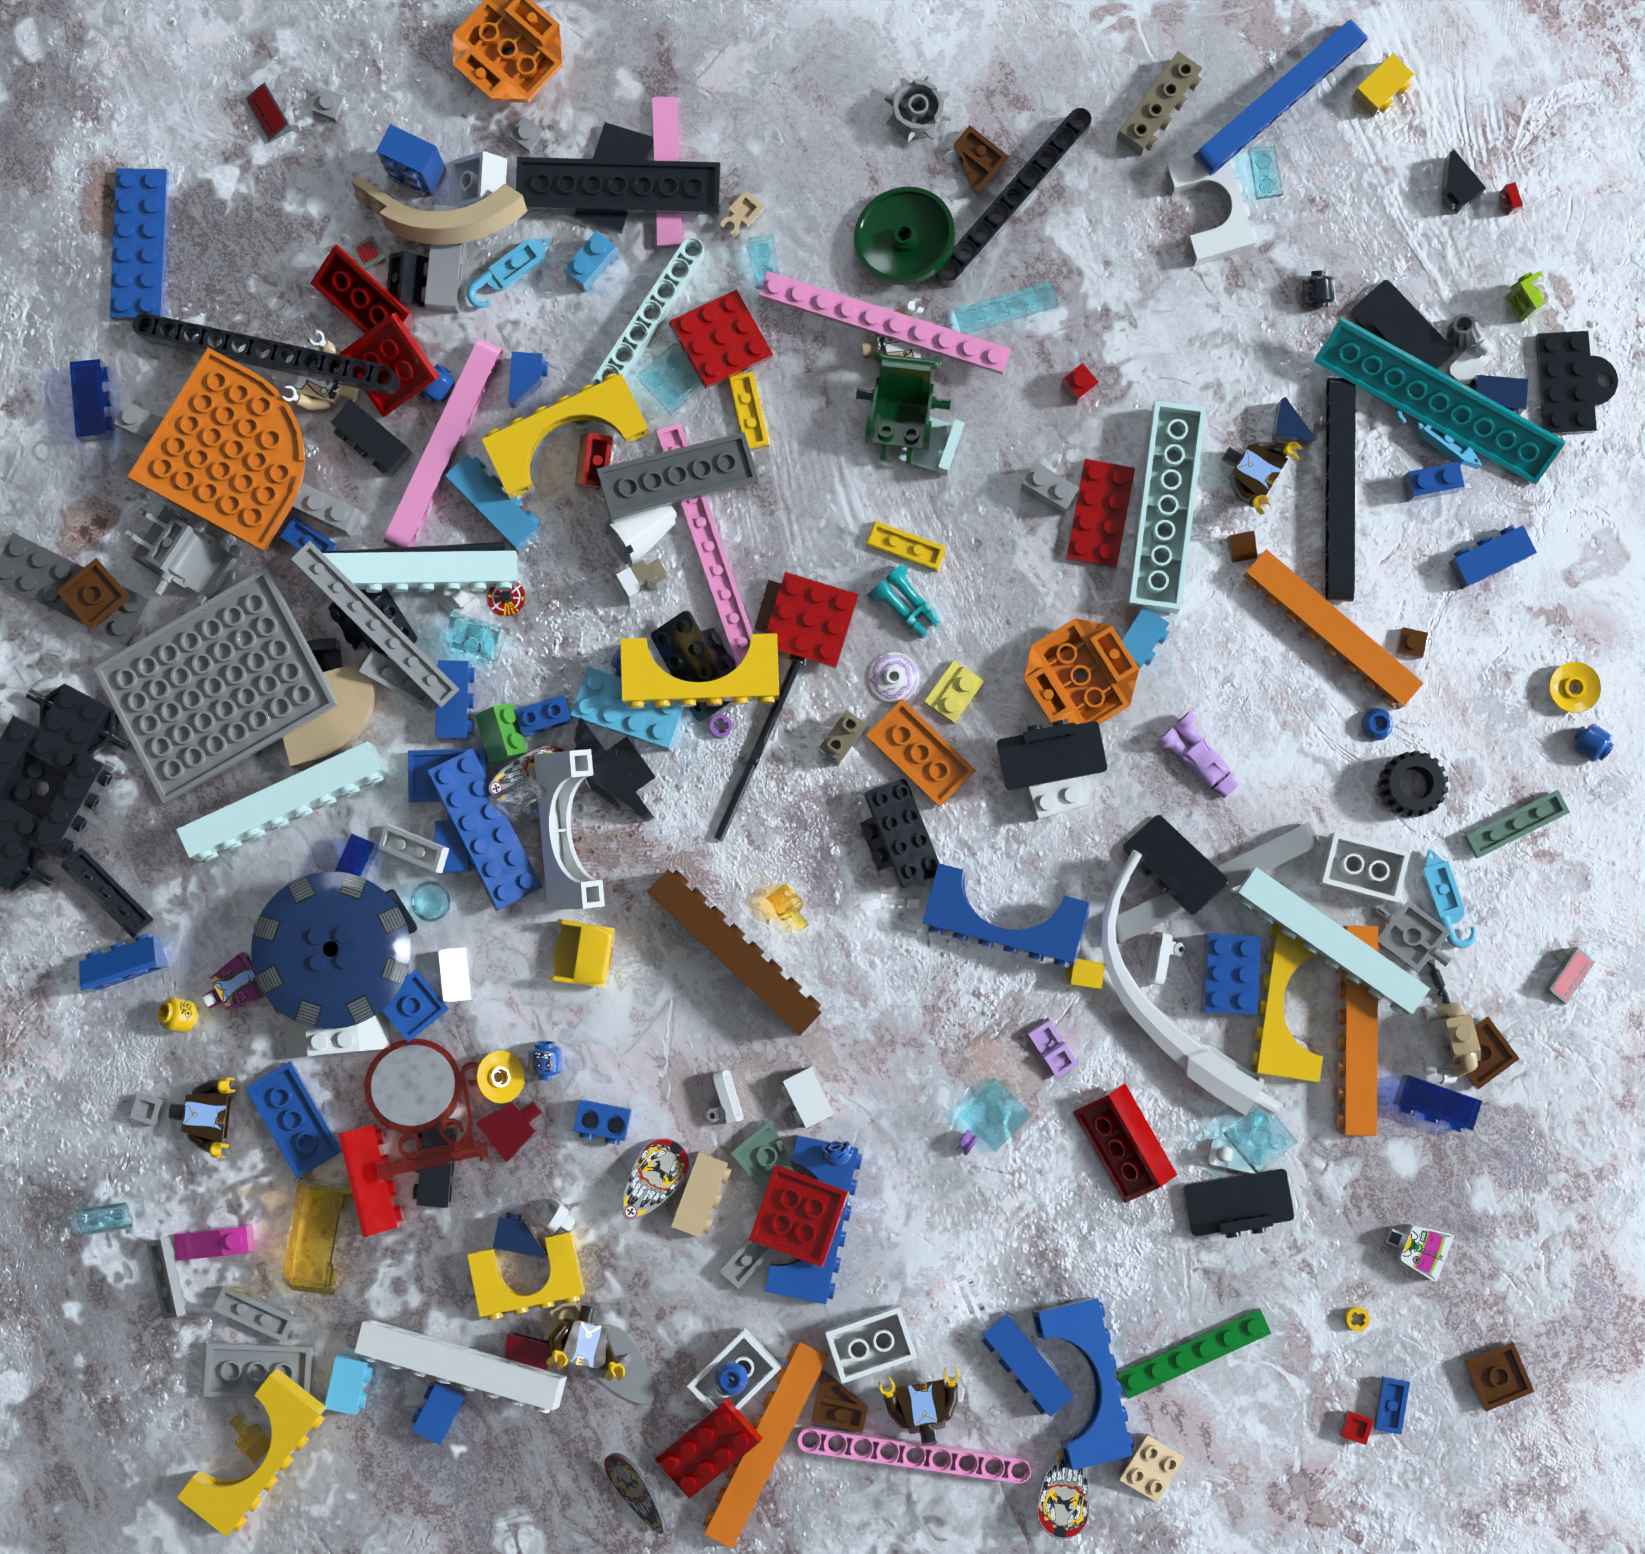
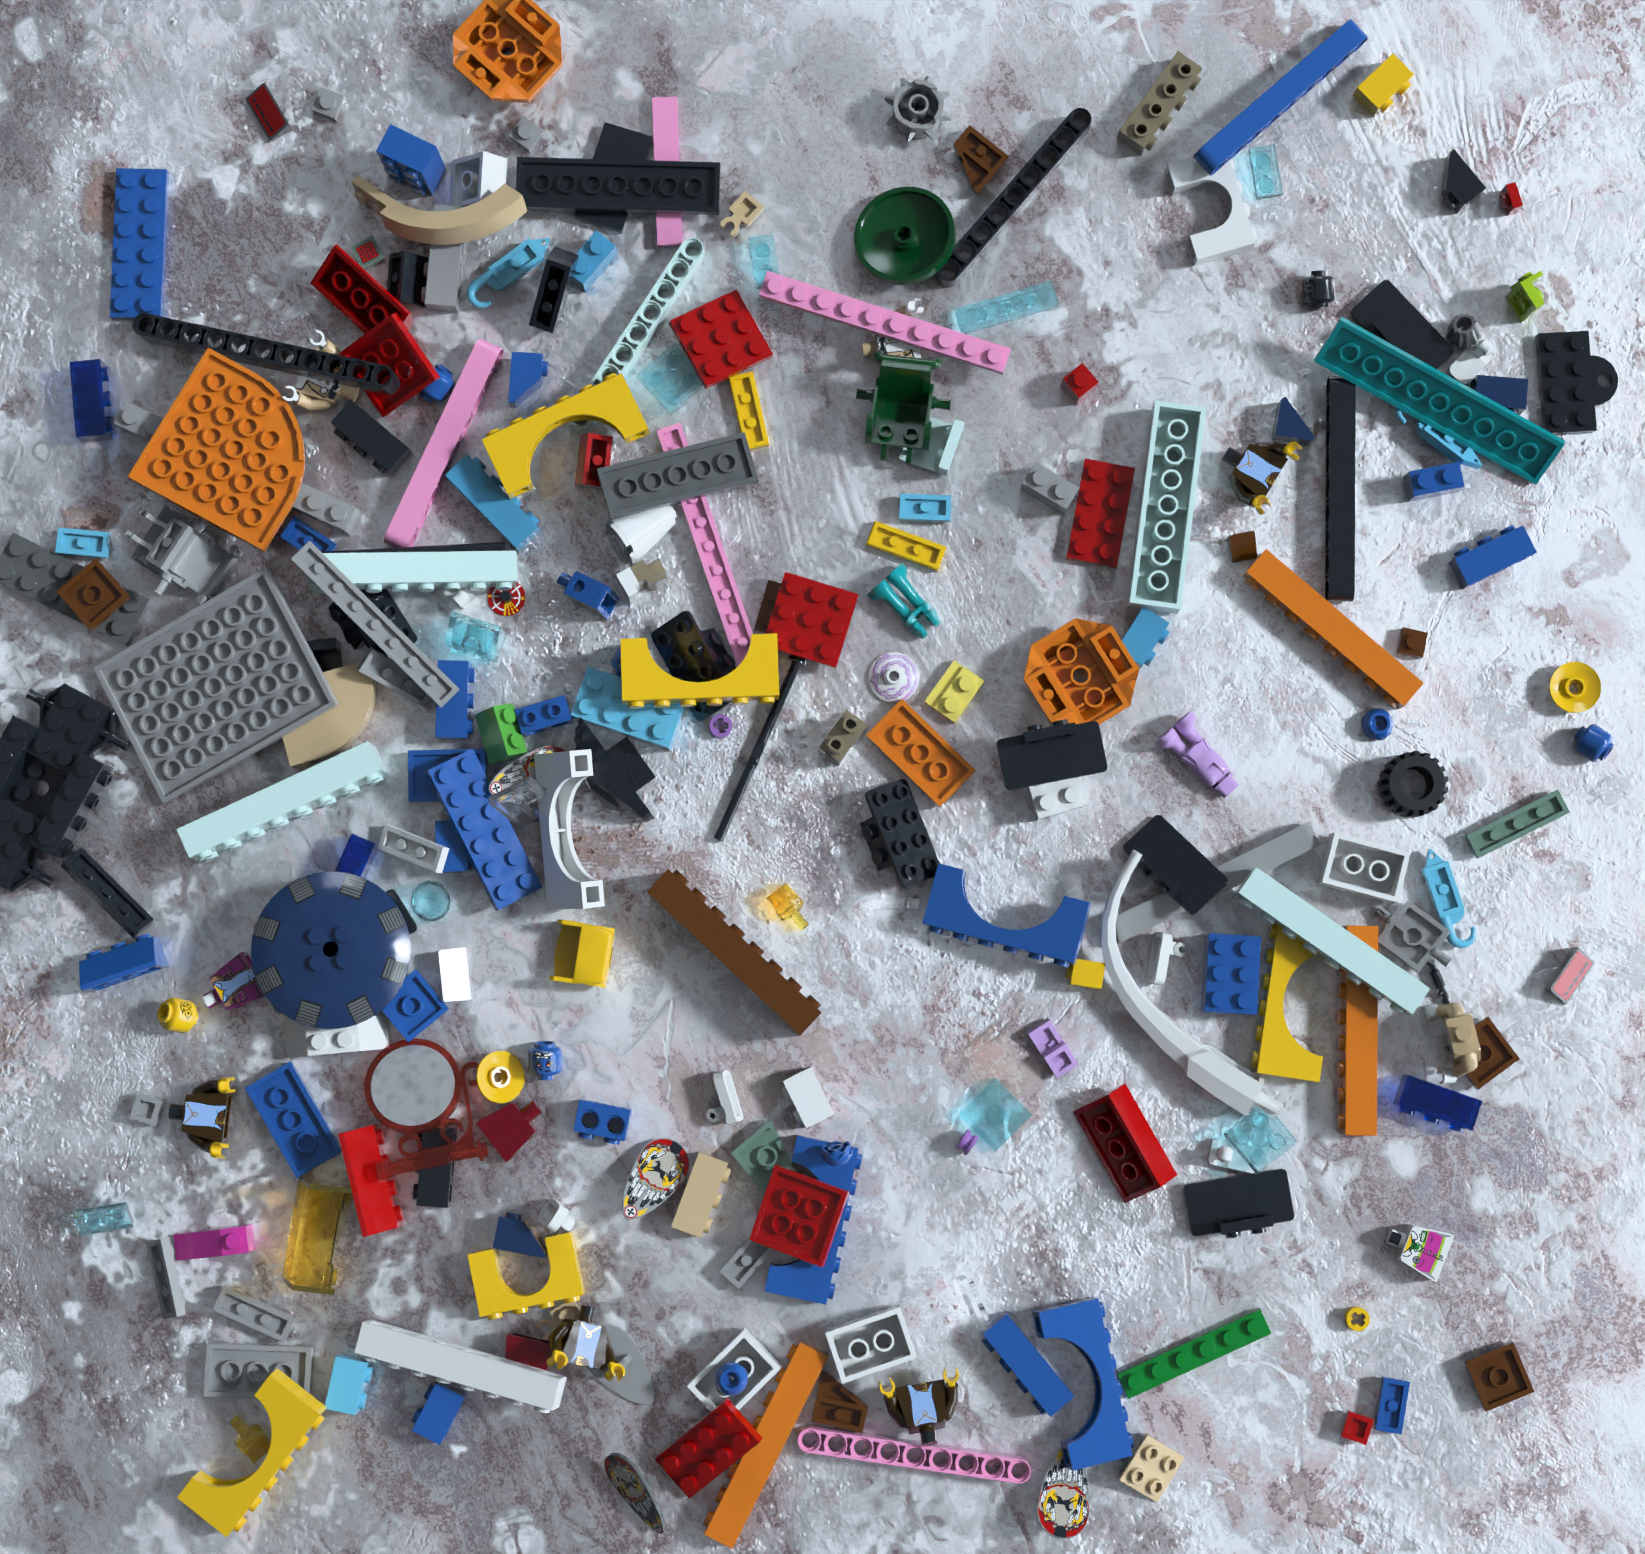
none -> medium azure plate [55,527,112,559]
none -> black brick [529,246,579,334]
none -> blue torso [556,571,620,620]
none -> medium azure plate [899,493,951,522]

